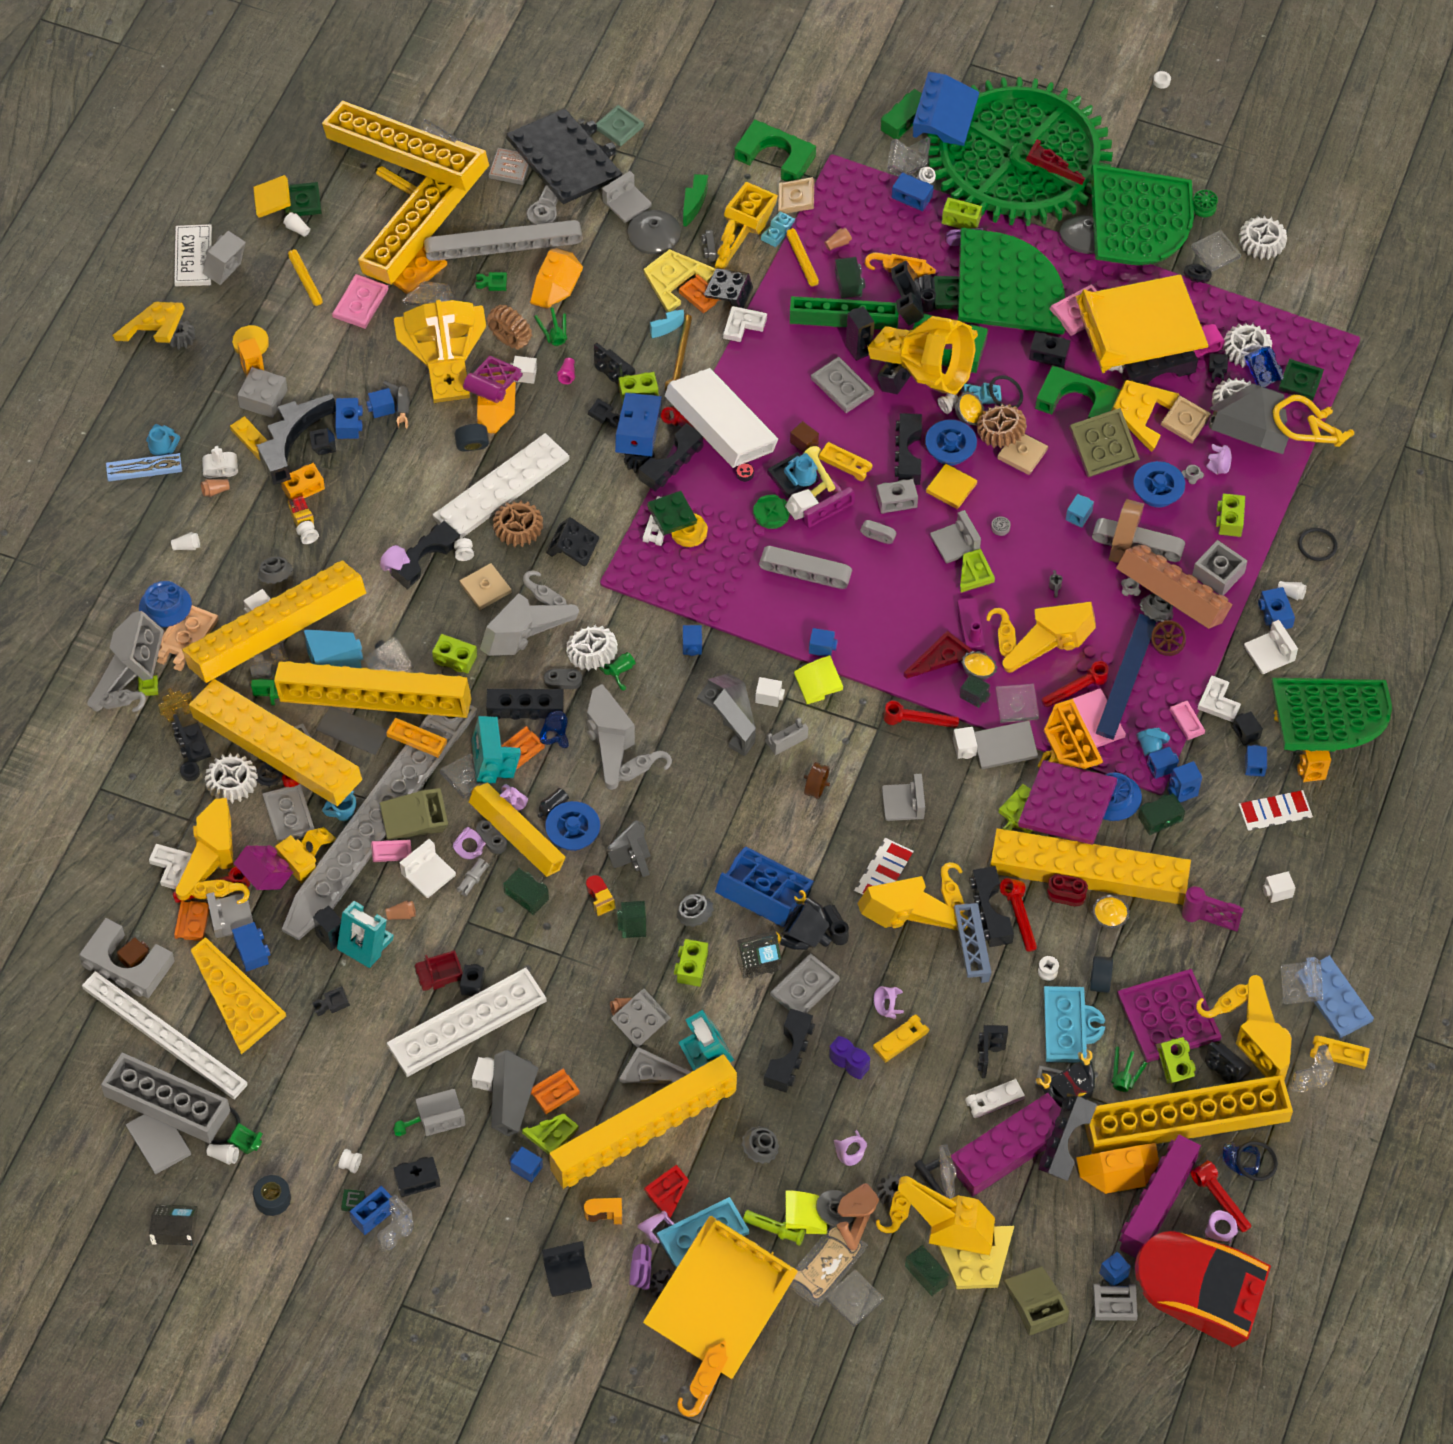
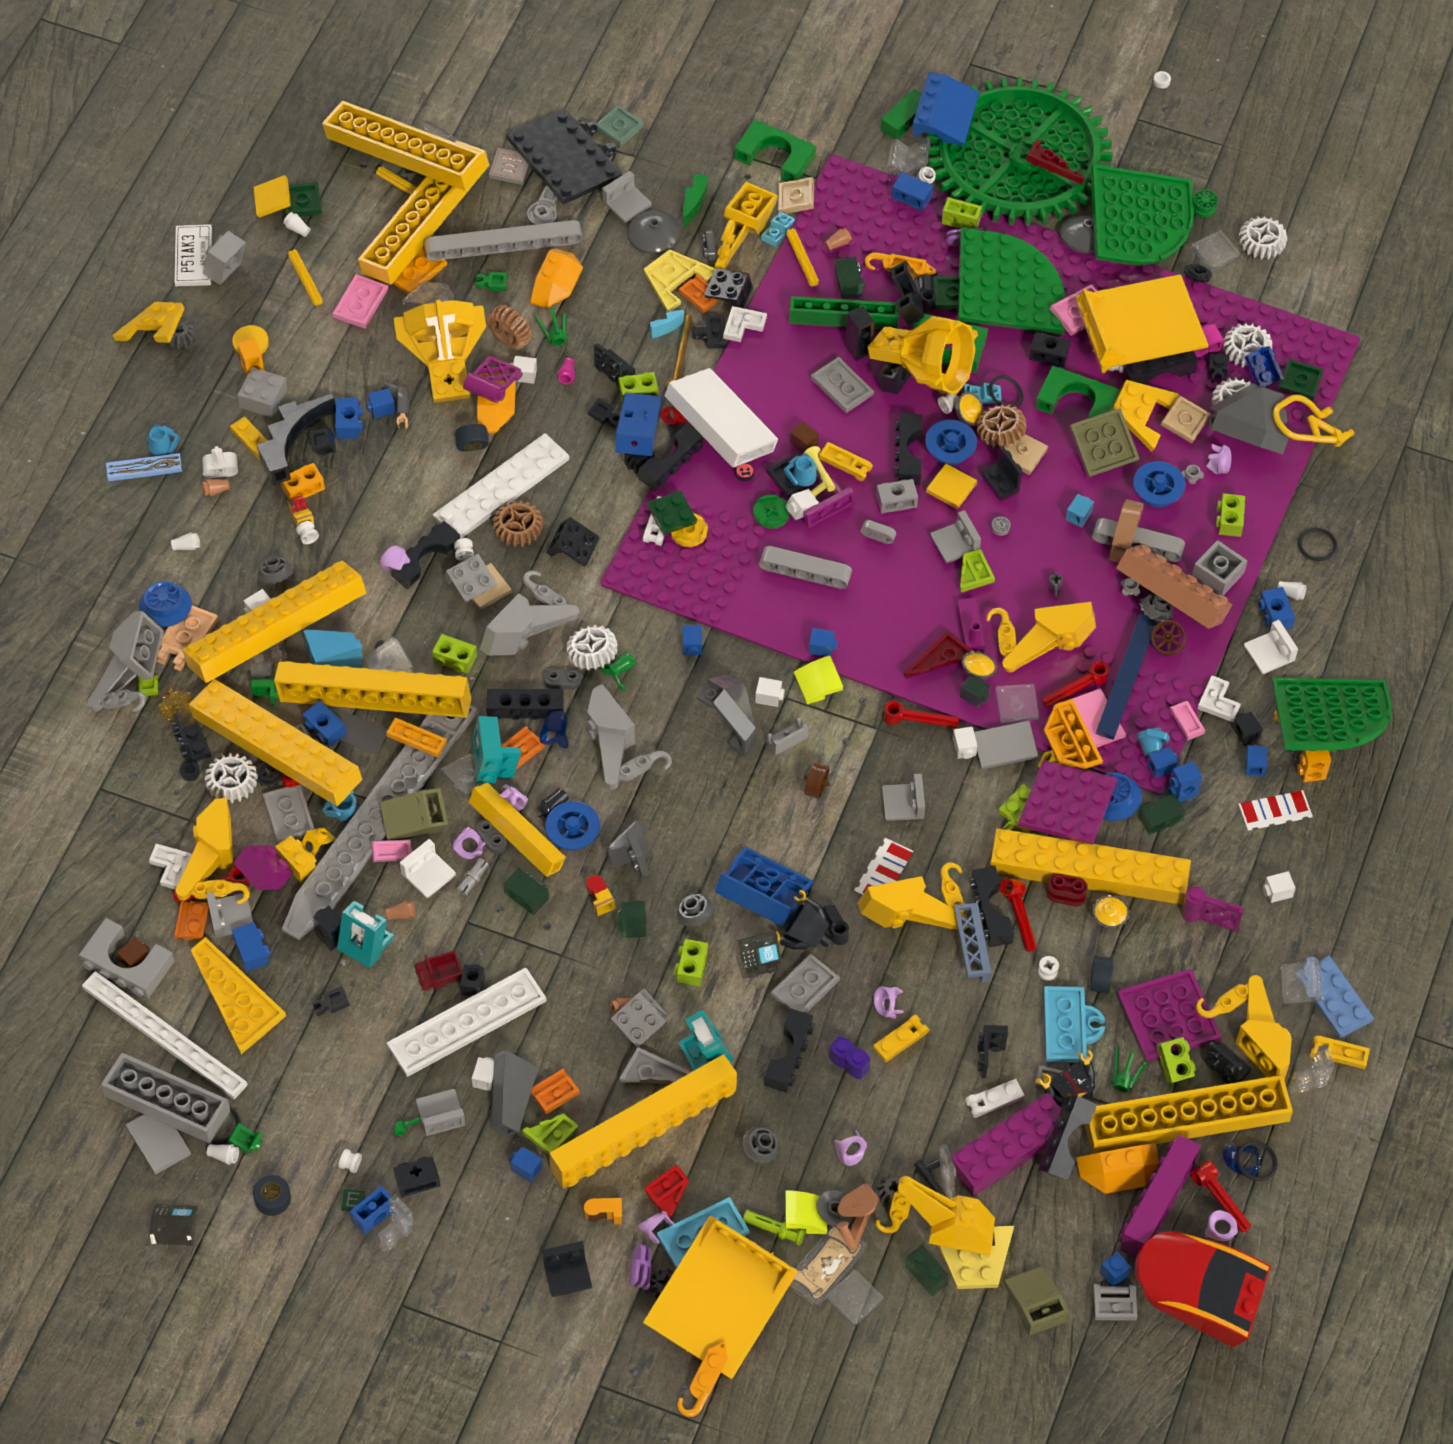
none -> blue brick [302,700,347,748]
none -> light grey bracket [444,554,497,602]
none -> black hinge [692,315,726,349]
none -> black bracket [981,445,1023,501]

